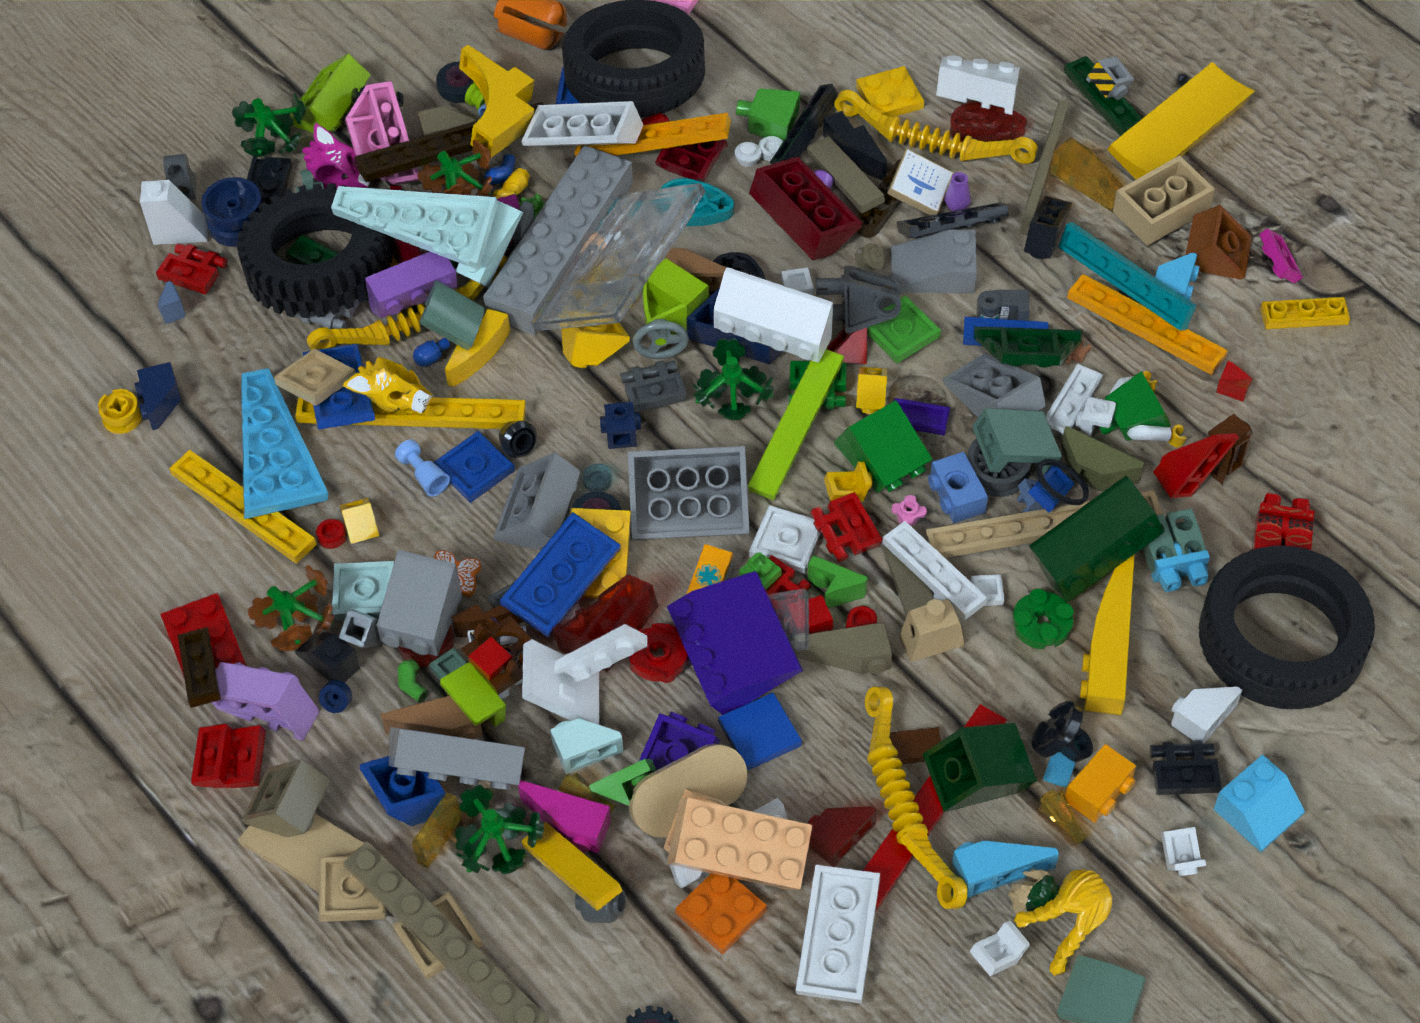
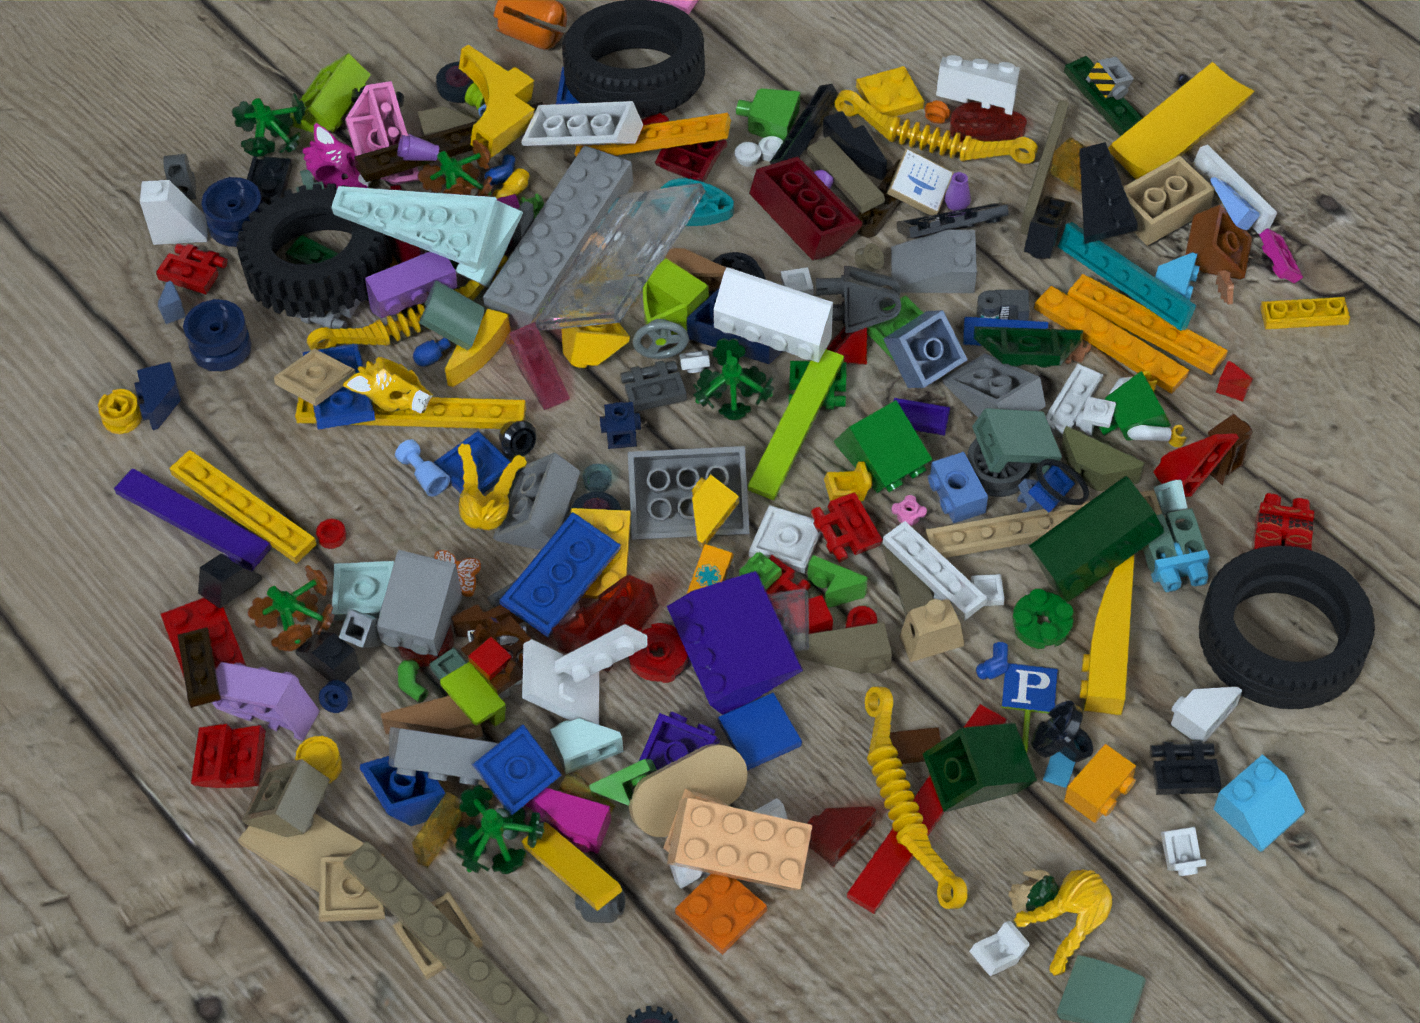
medium azure wing [241,368,329,519] -> none
yellow brick [339,497,379,544] -> none
white plate [796,865,880,1004] -> none
yellow slope [856,366,887,414] -> none
medium azure slope [952,841,1059,898] -> none
clear yellow cone [1038,789,1088,844] -> none
none -> dark purple tile [114,468,272,570]
none -> dark blue wheel [183,299,252,372]
none -> black slope [198,553,262,608]
none -> yellow wheel [295,736,342,783]
none -> medium lavender cone [397,134,439,161]
none -> yellow hair [458,443,527,530]
none -> blue tile [472,724,562,815]
none -> clear pink slope [505,322,570,410]
none -> white plate [679,350,710,373]
none -> yellow slope [692,474,739,549]
none -> sand blue brick [883,310,968,388]
none -> orange plate [925,100,951,124]
none -> blue arm [976,642,1008,680]
none -> blue piece [1001,663,1058,752]
none -> light orange plate [1034,286,1189,394]
none -> black wing [1079,142,1138,244]
none -> light aqua tile [1154,480,1188,515]
none -> white plate [1192,145,1277,234]
none -> light blue slope [1210,177,1260,230]
none -> nougat piece [1216,270,1234,305]

